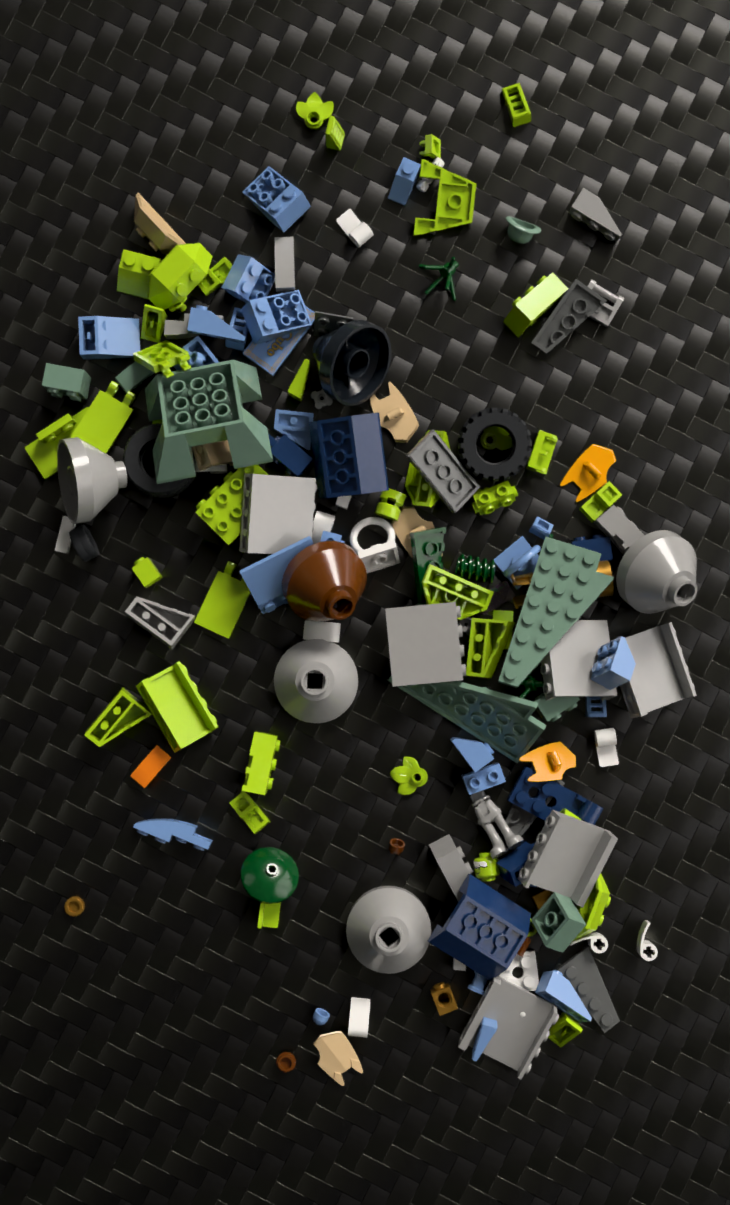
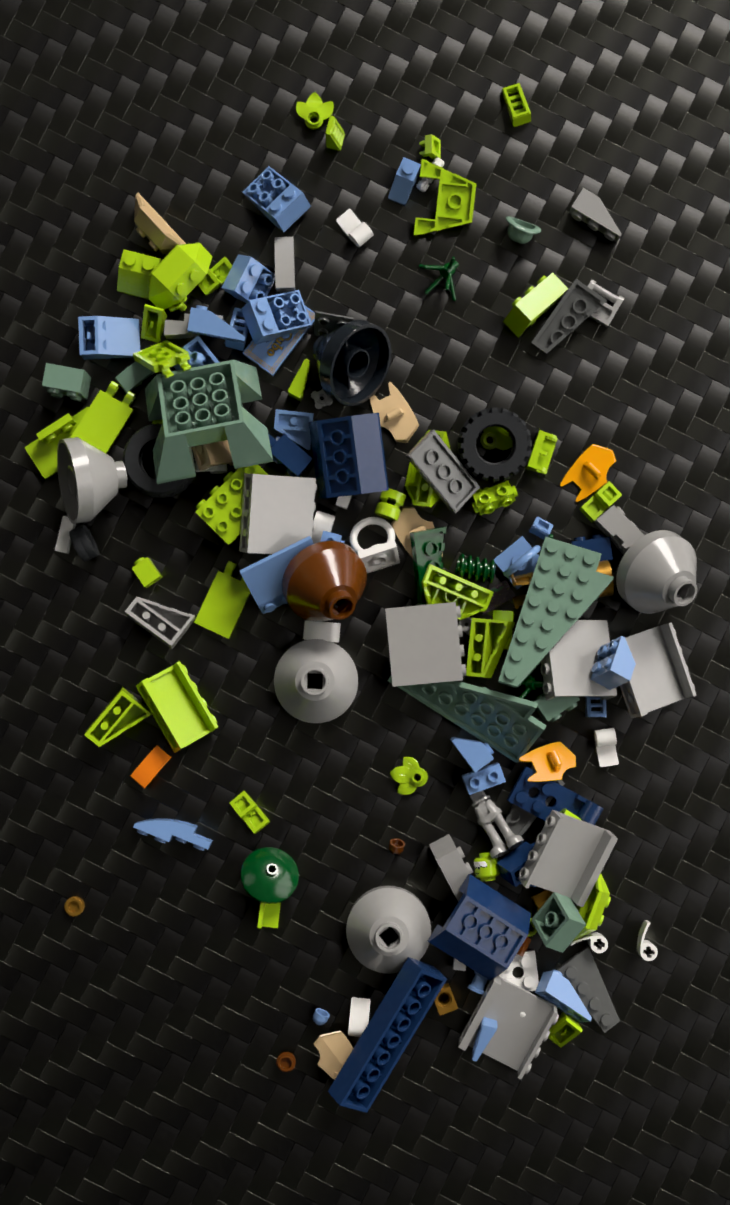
lime wedge [242,731,281,795] -> none
none -> dark blue brick [328,957,447,1113]

